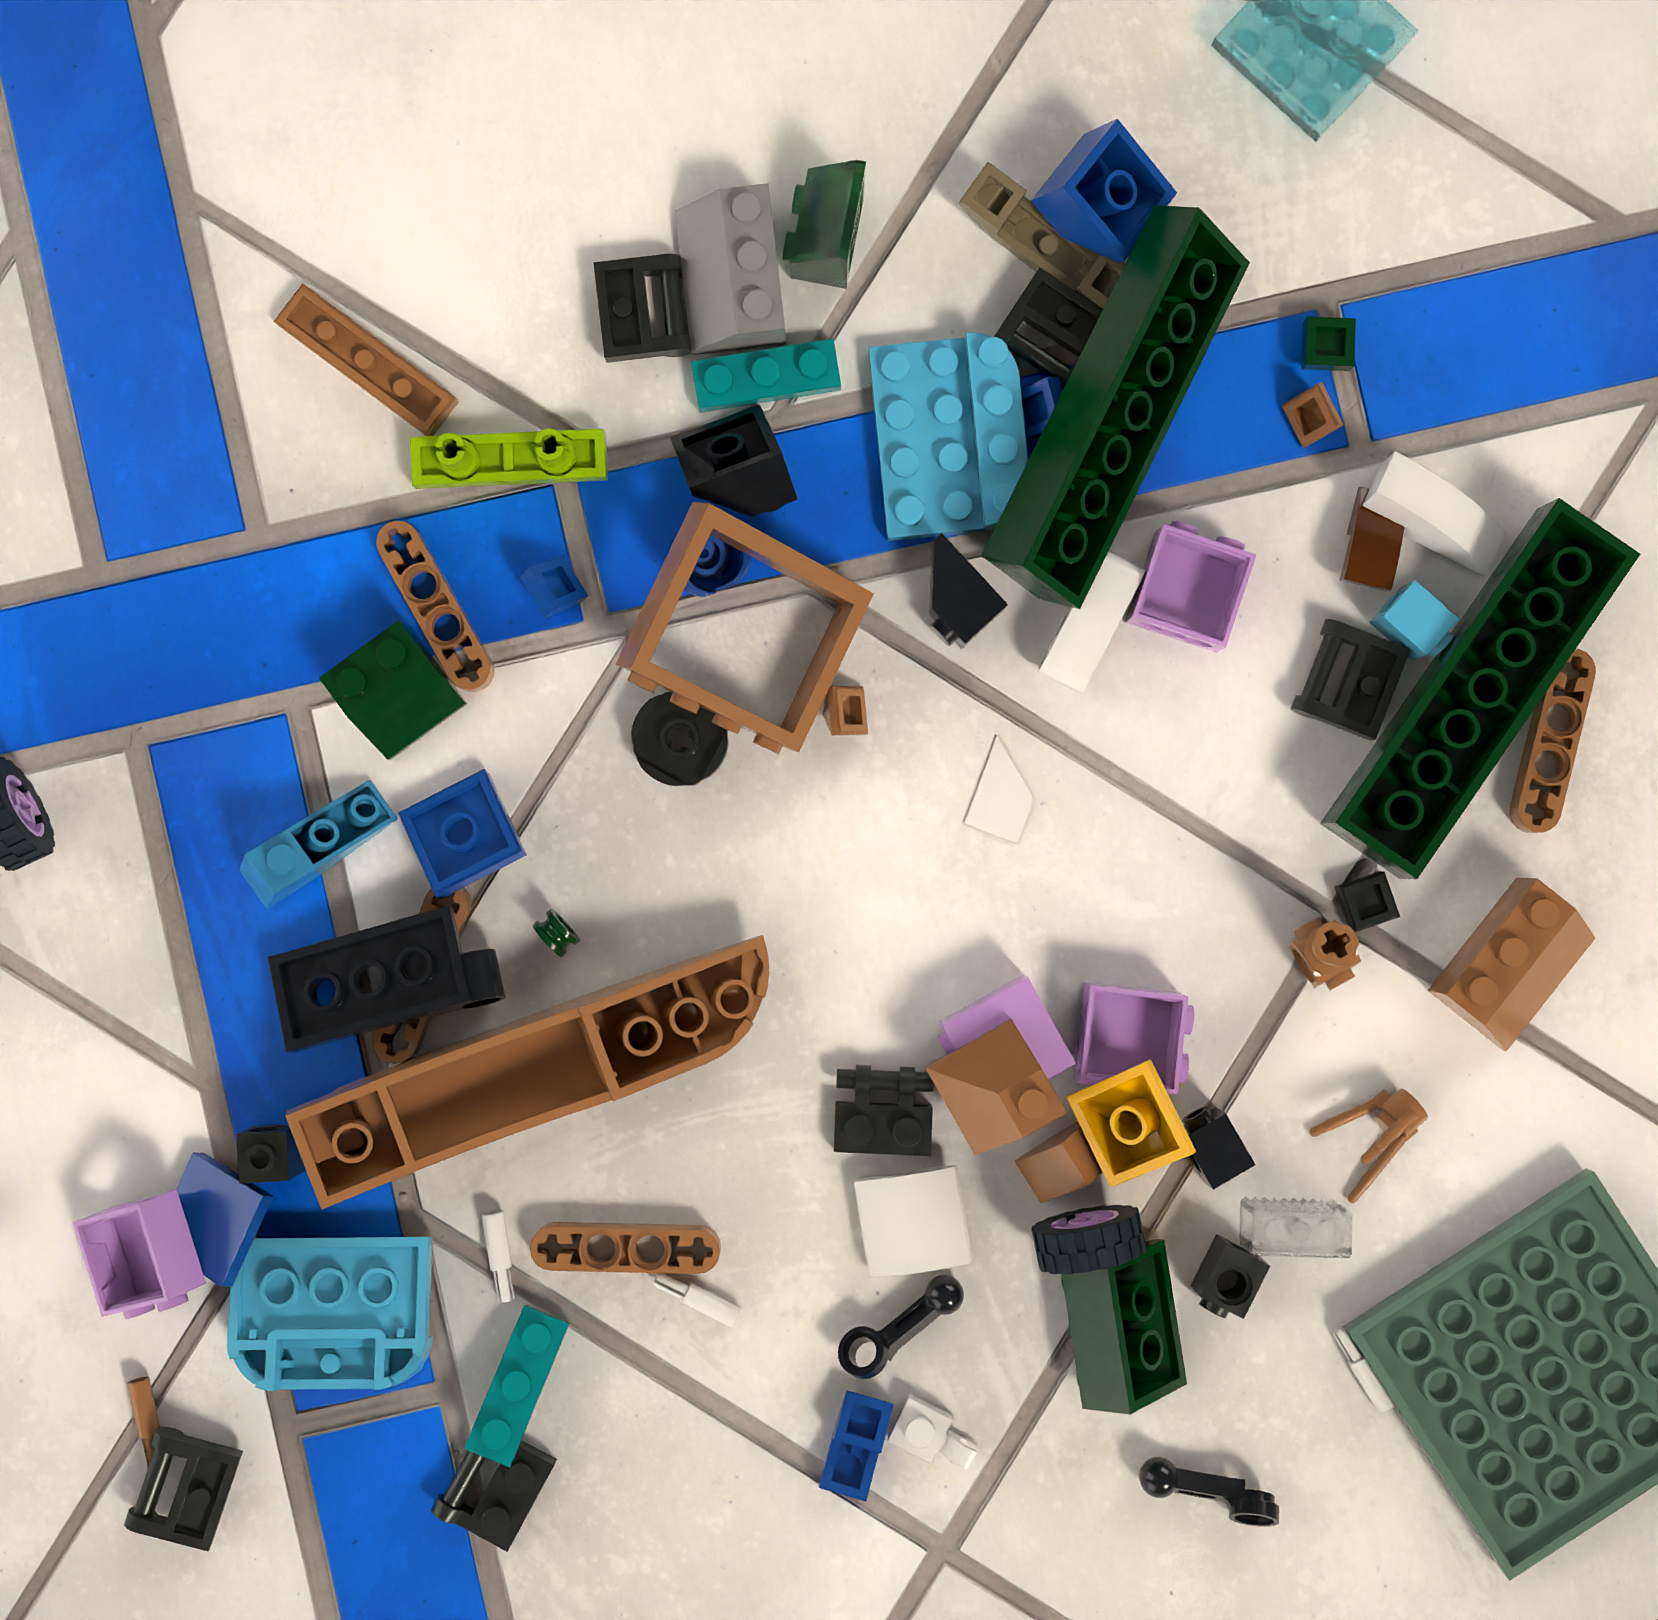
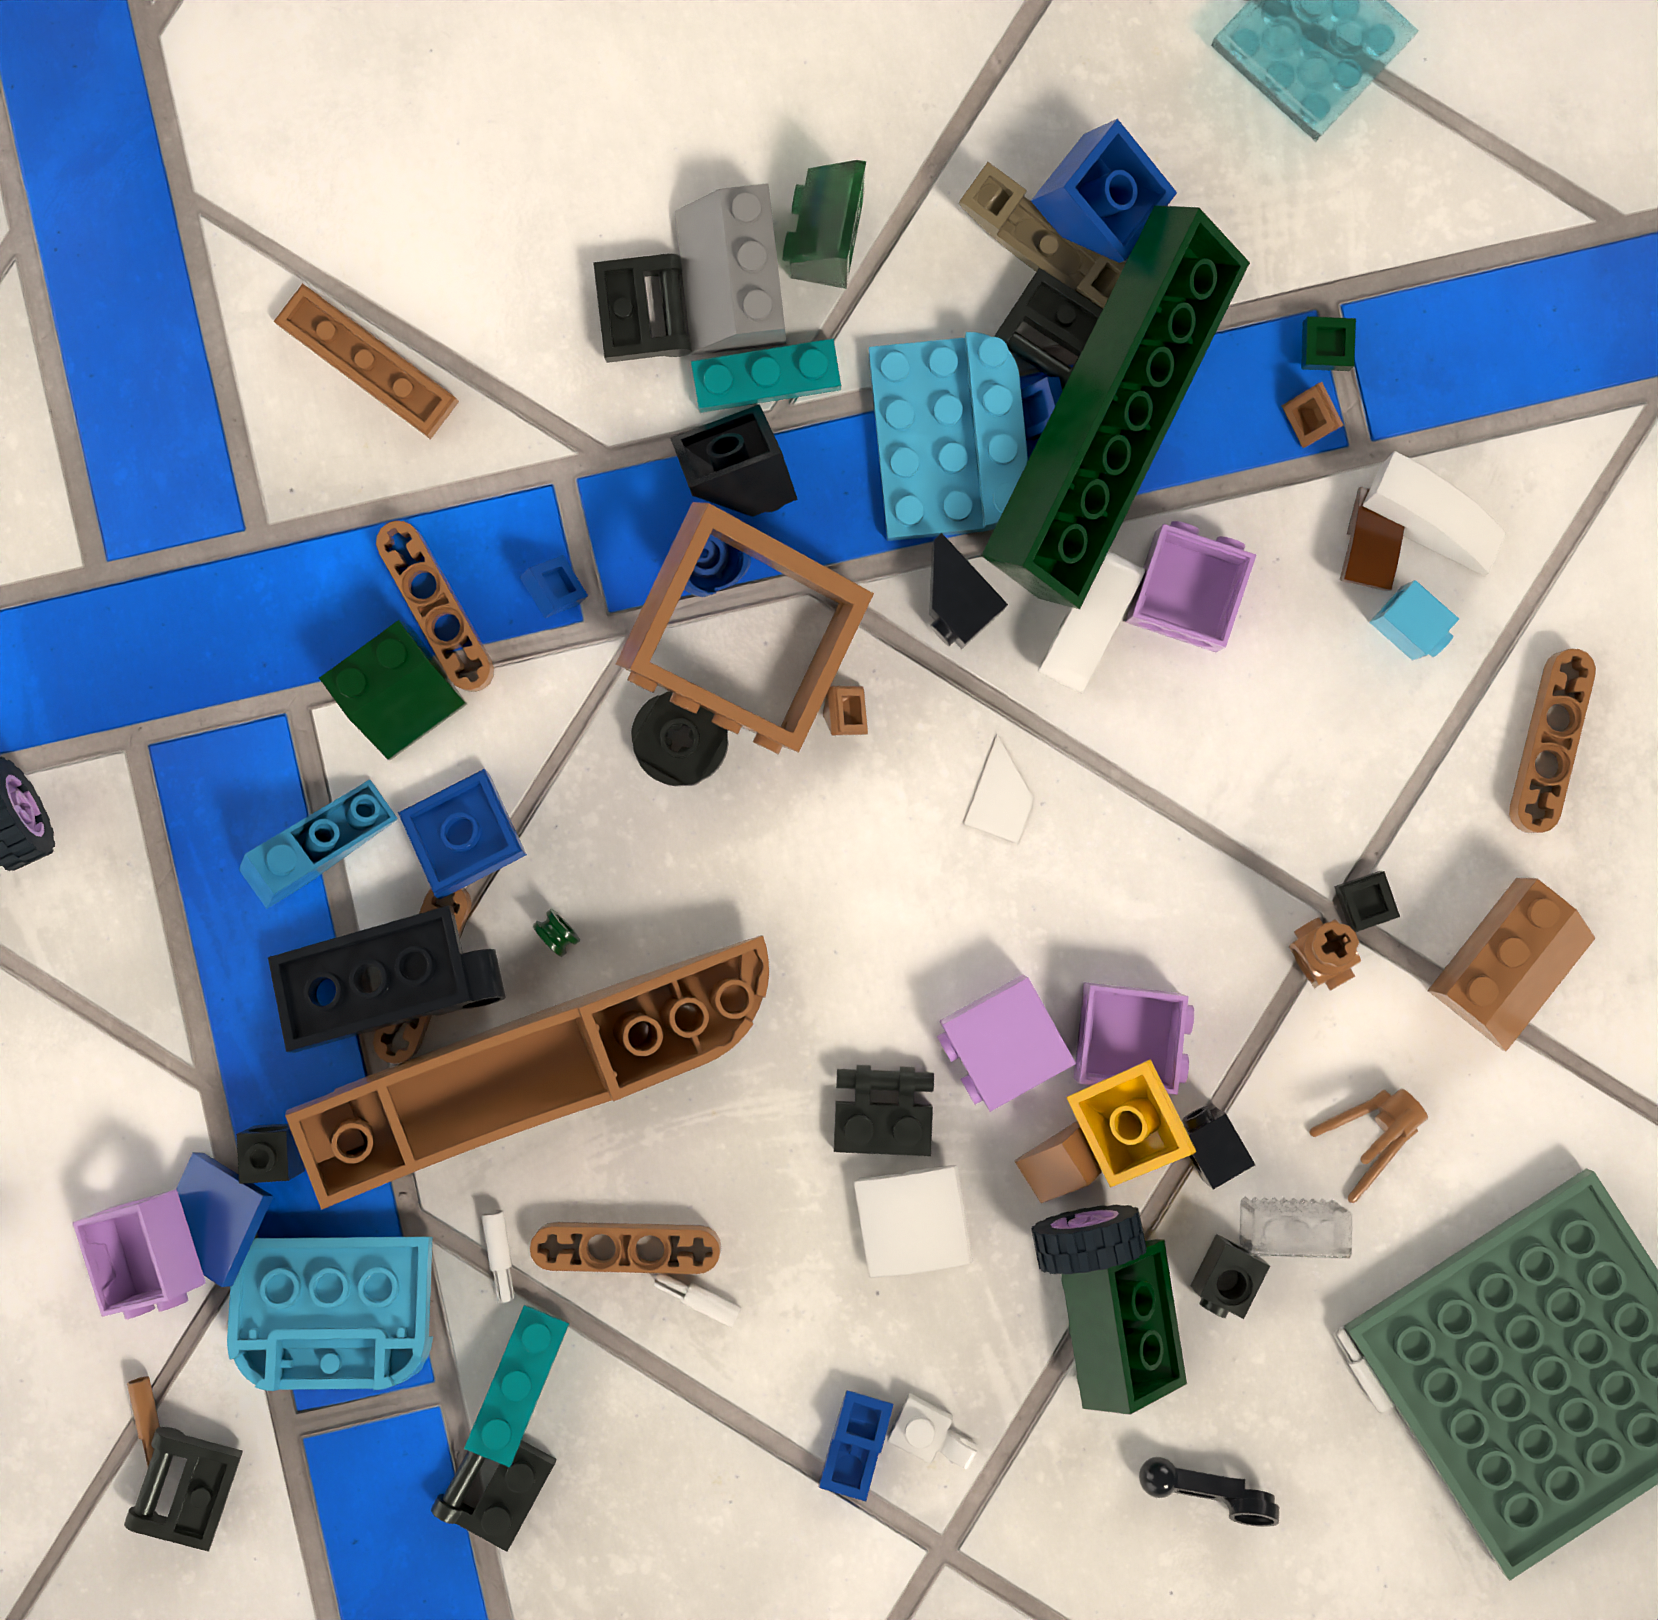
lime plate [410,428,608,489] -> none
black piece [838,1275,964,1379] -> none
medium nougat slope [925,1019,1067,1155] -> none
pearl dark grey plate [1290,619,1411,741] -> none
dark green brick [1320,498,1641,879] -> none

